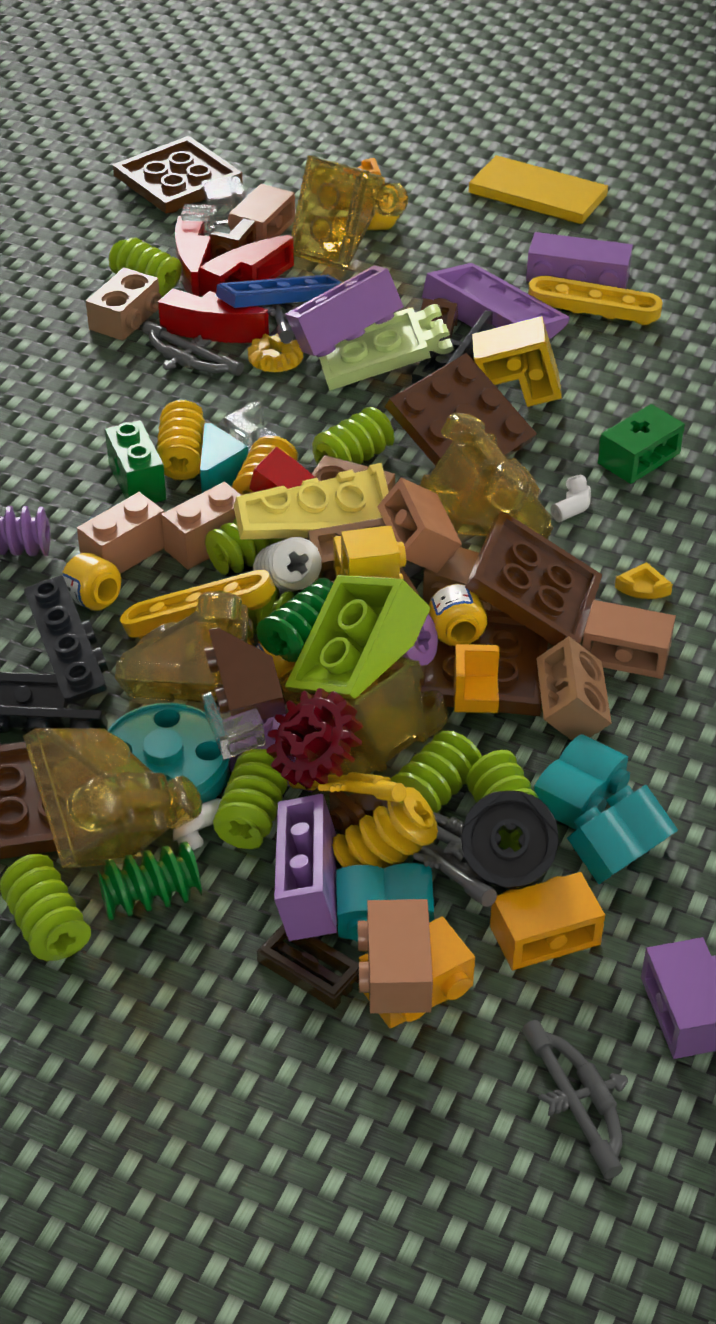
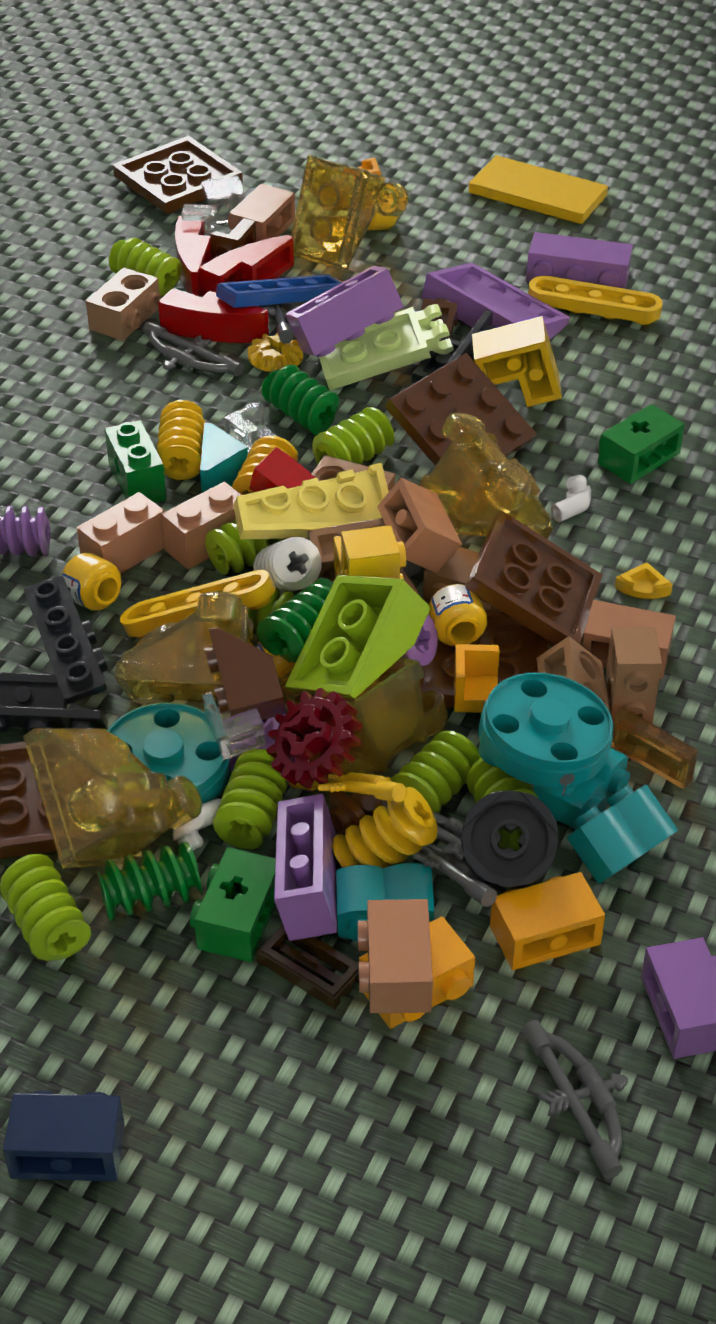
none -> dark blue brick [3,1090,125,1181]
none -> green brick [190,847,276,963]
none -> green piece [261,364,339,435]
none -> teal piece [478,673,613,796]
none -> medium nougat brick [605,627,662,726]
none -> clear orange tile [611,708,698,789]

